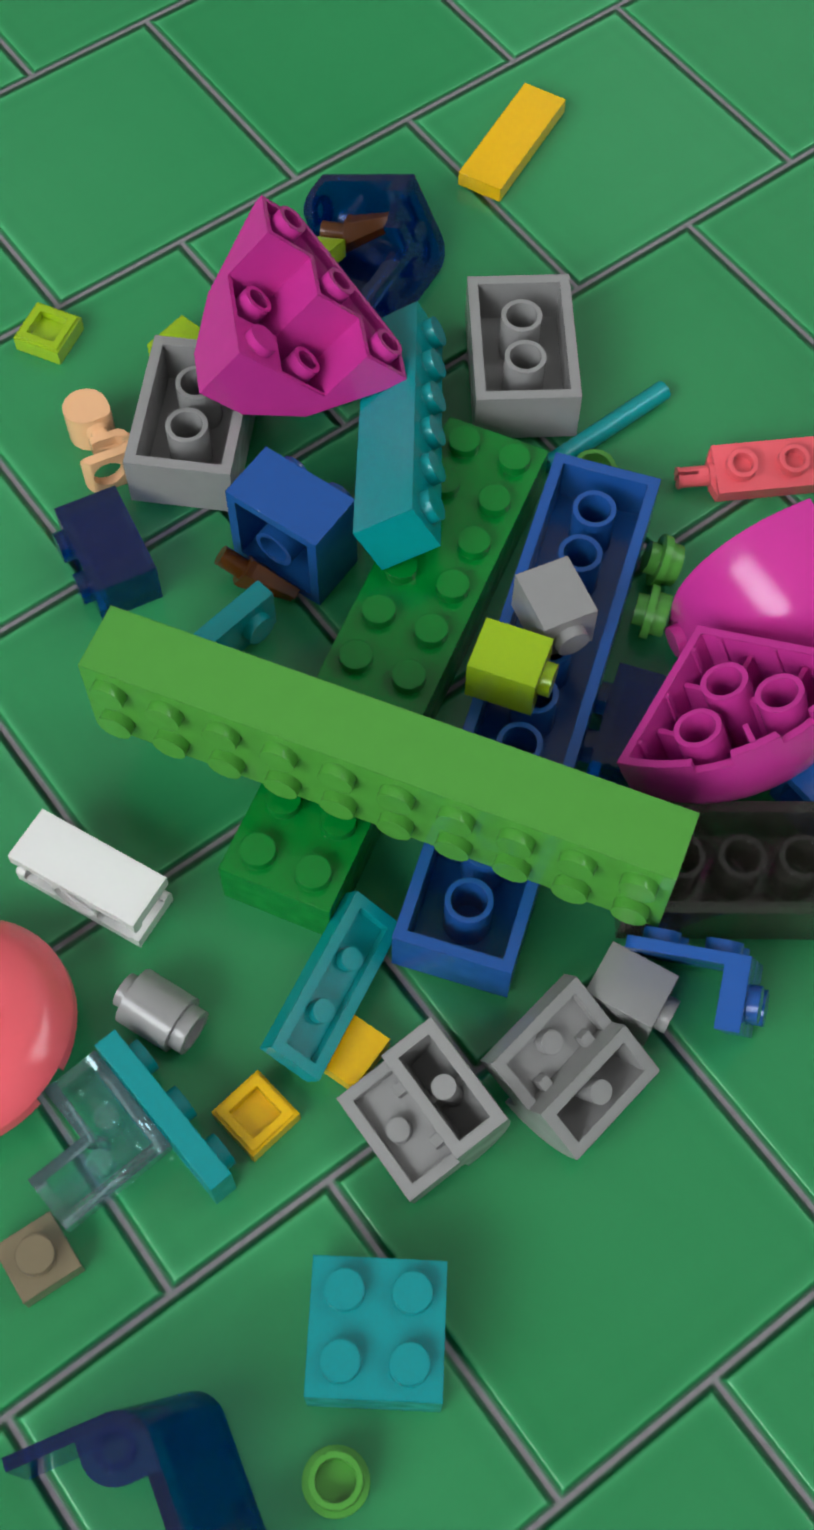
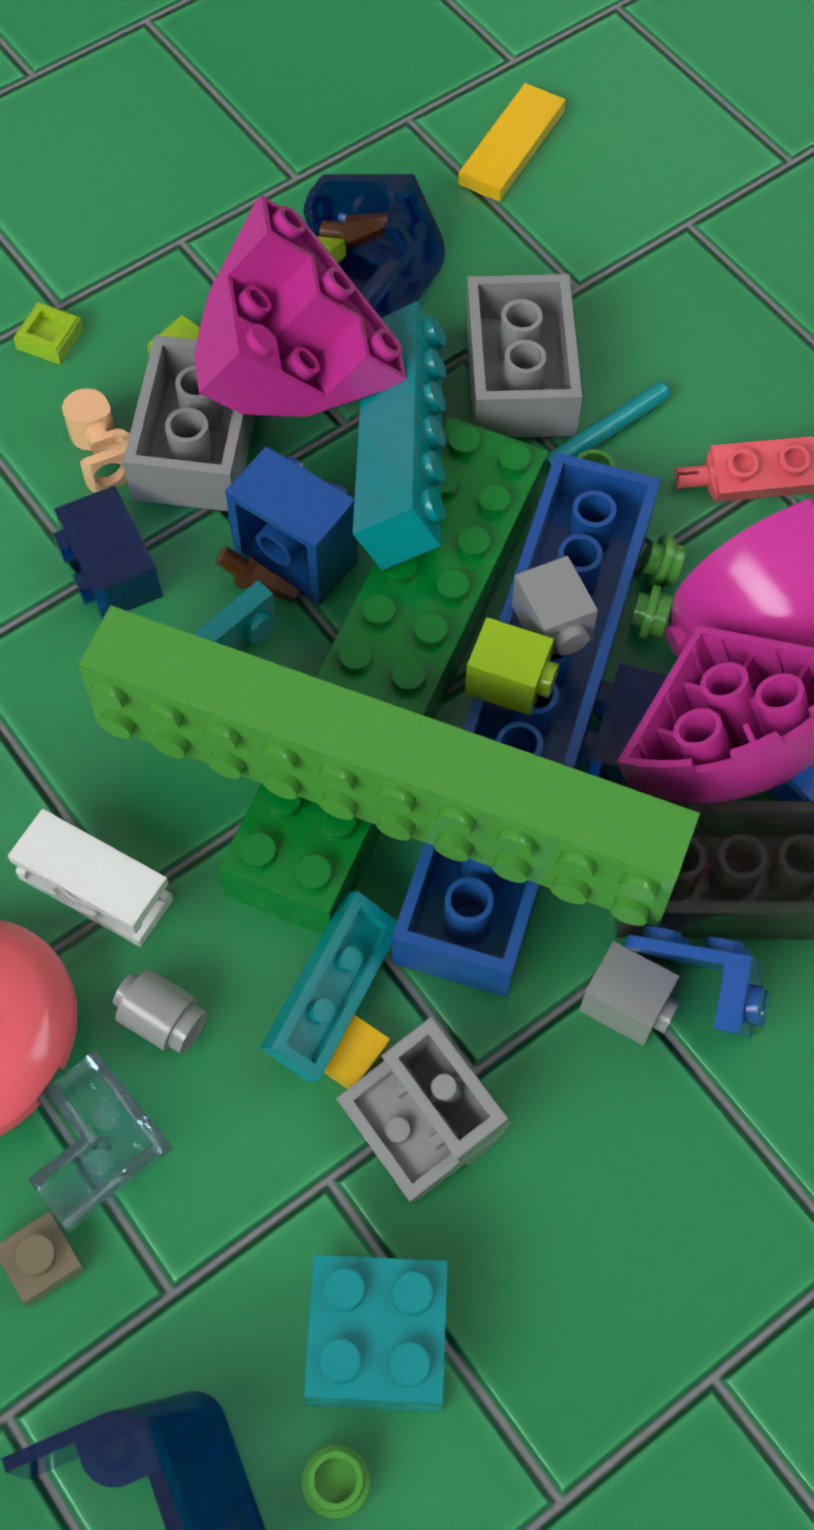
teal plate [95,1029,237,1204] -> none
yellow tile [211,1070,301,1162] -> none
light grey brick [480,974,660,1160] -> none

